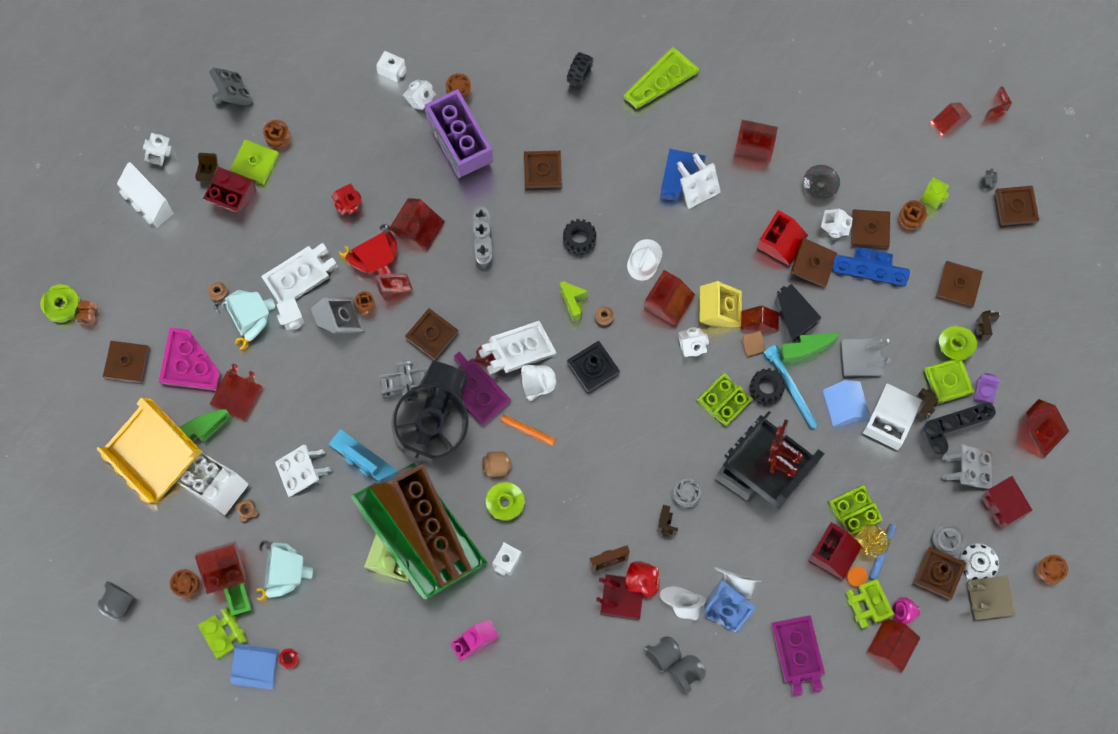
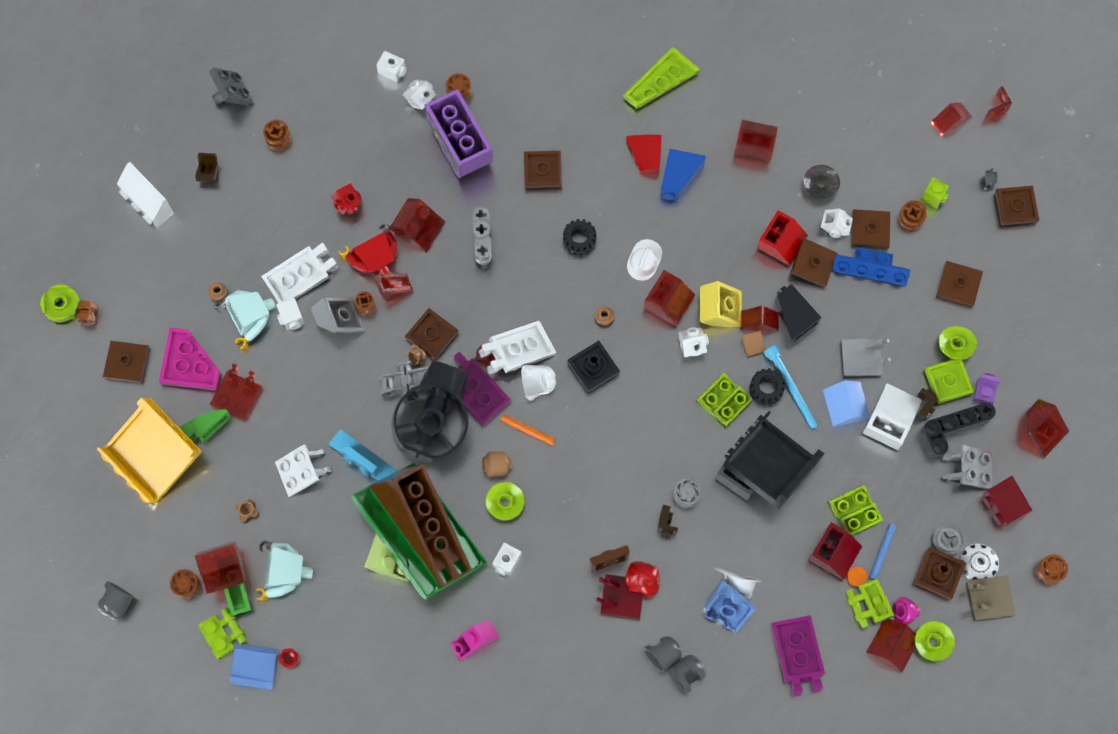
white brick [143,133,172,166] -> none
white slope [177,452,249,516] -> none
dark red slope [203,167,256,213] -> none
lime plate [229,139,279,186] -> none
lime slope [560,281,588,322] -> none
black tyre [567,52,594,88] -> none
white piece [660,586,706,620] -> none
white plate [676,153,721,209] -> none
clear red plate [768,419,803,477] -> none
bright green slope [780,333,839,364] -> none
clear yellow brick [855,524,892,556] -> none
dark brown bracket [976,310,1000,341] -> none
none -> medium nougat plate [407,344,426,365]
none -> red slope [626,134,662,175]
none -> lime dish [915,621,955,661]

